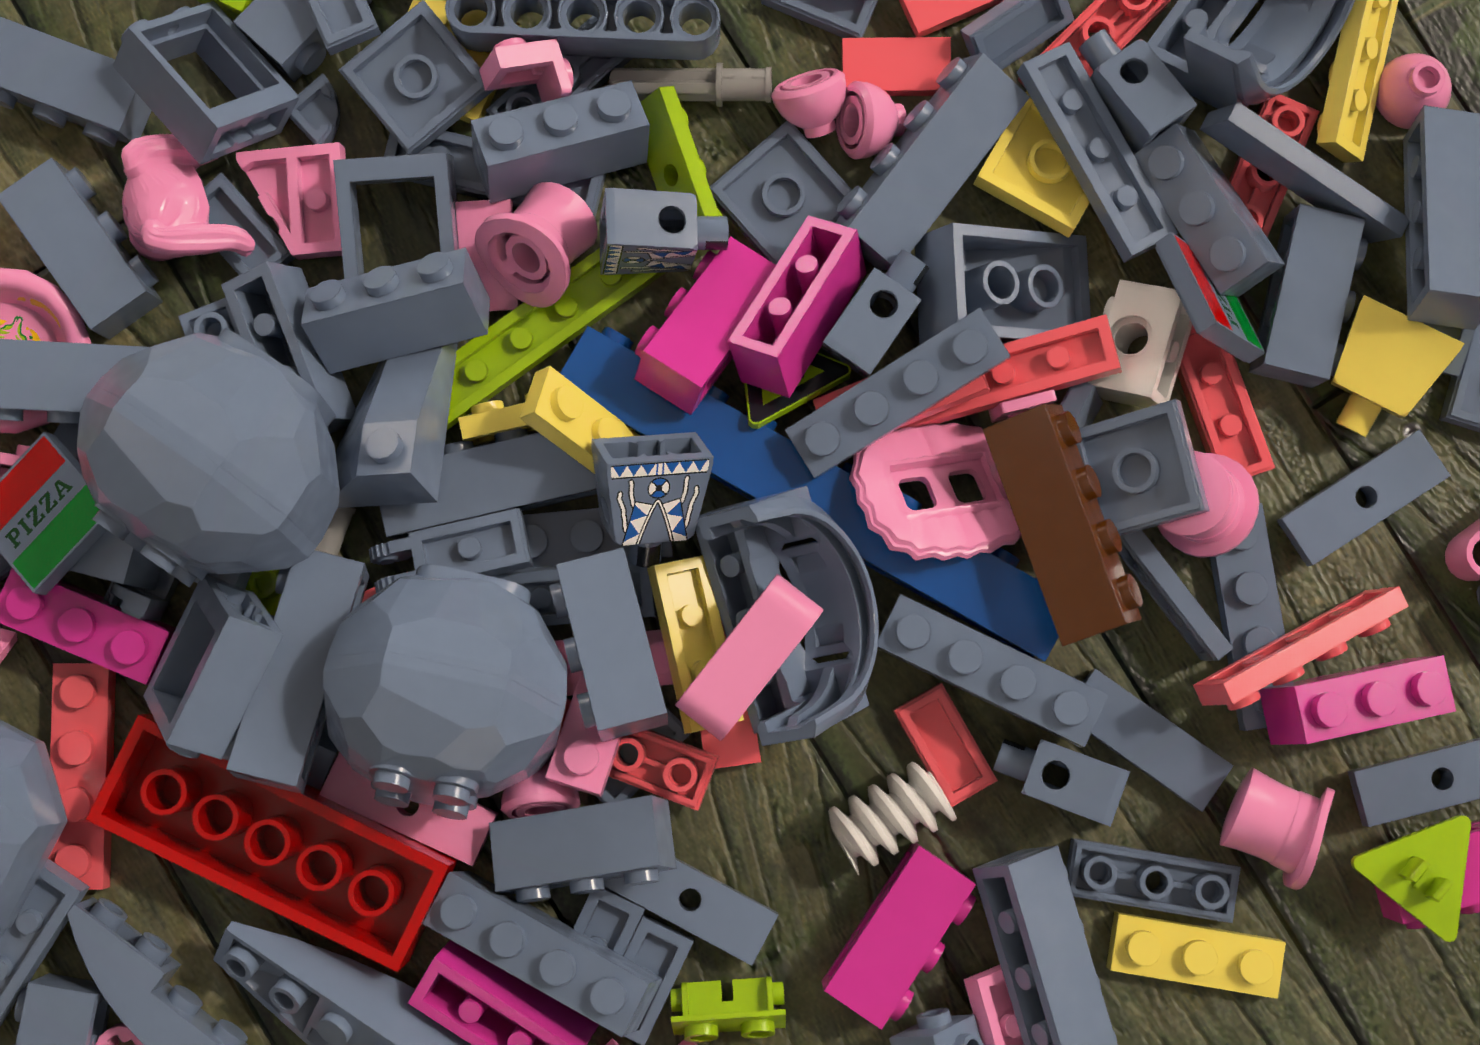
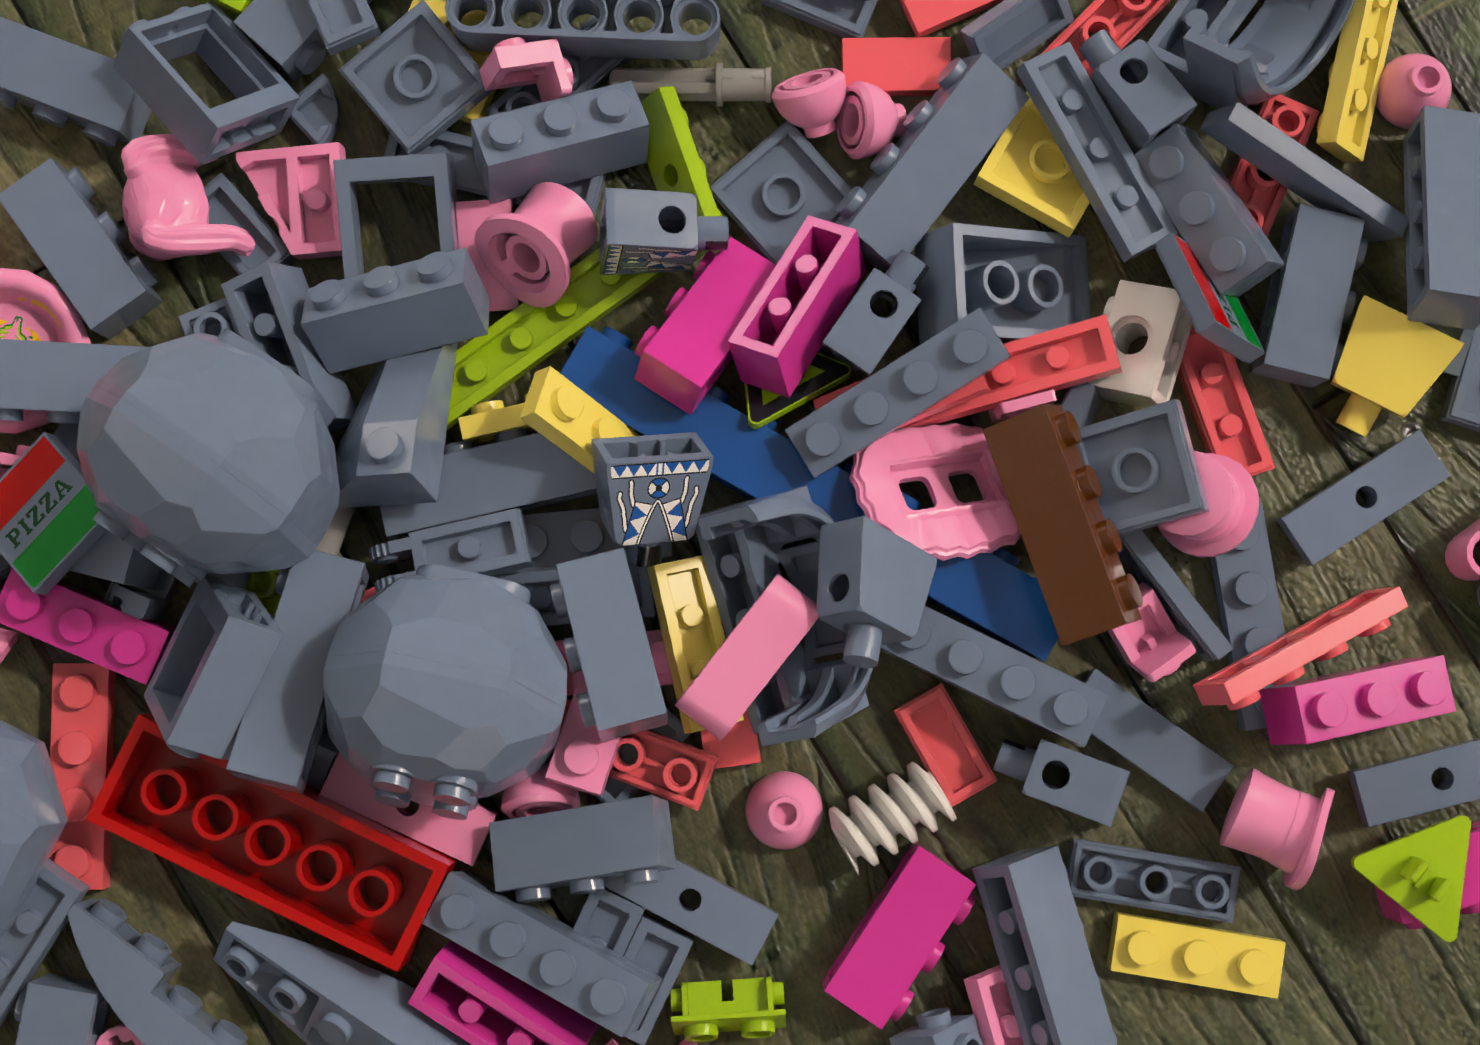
none -> bright pink brick [745,771,823,850]
none -> sand blue torso [816,516,937,668]
none -> bright pink bracket [1108,582,1196,682]

